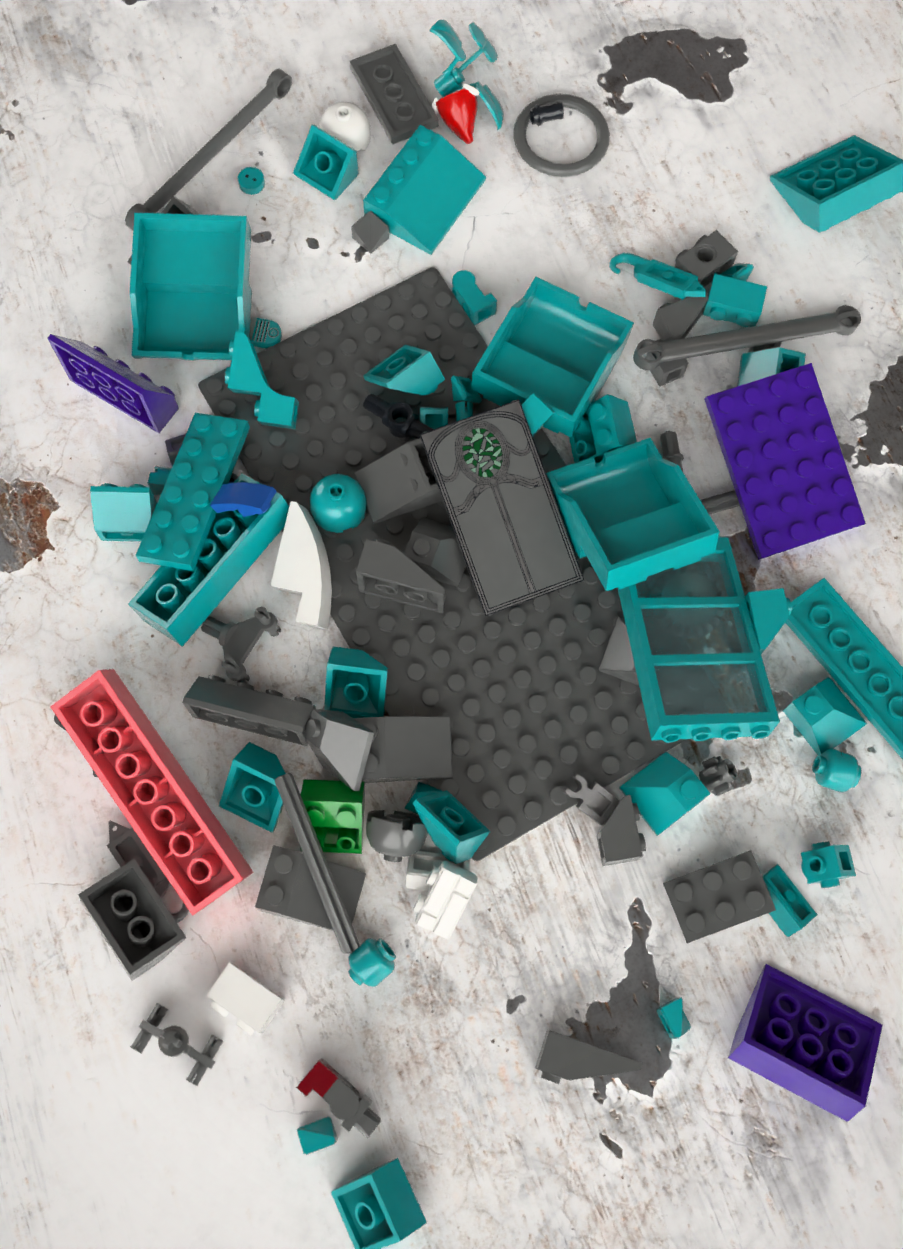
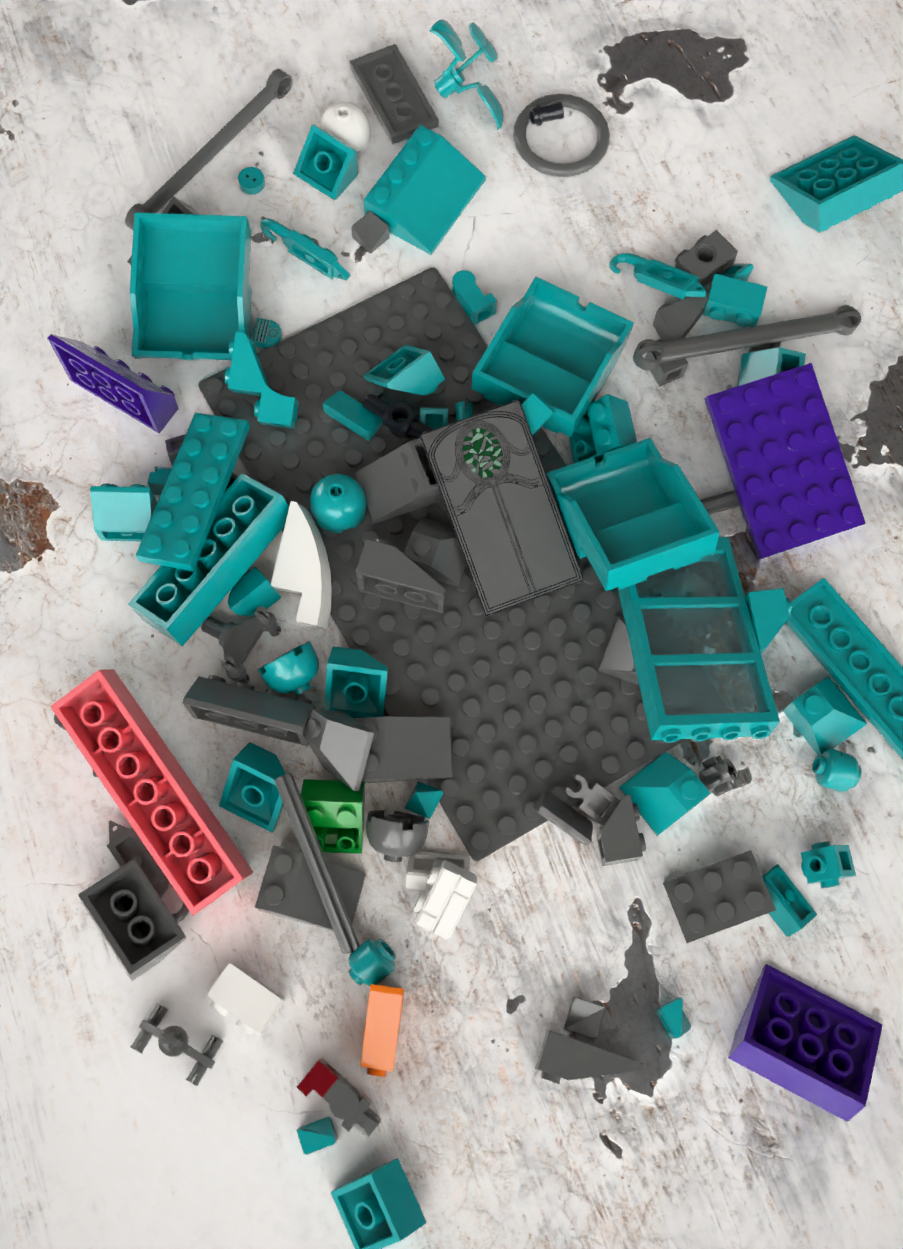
blue slope [210,482,277,517] -> none
teal slope [413,790,490,864] -> none
red hat [432,83,480,144] -> none
teal slope [451,375,482,403] -> none
dark grey axle [660,431,684,471] -> none
none -> teal brick [228,567,281,617]
none -> teal cylinder [257,641,319,696]
none -> teal plate [260,218,351,280]
none -> teal slope [323,390,383,441]
none -> slope [360,984,405,1077]
none -> flat silver slope [532,790,593,845]
none -> dark grey slope [564,997,606,1039]

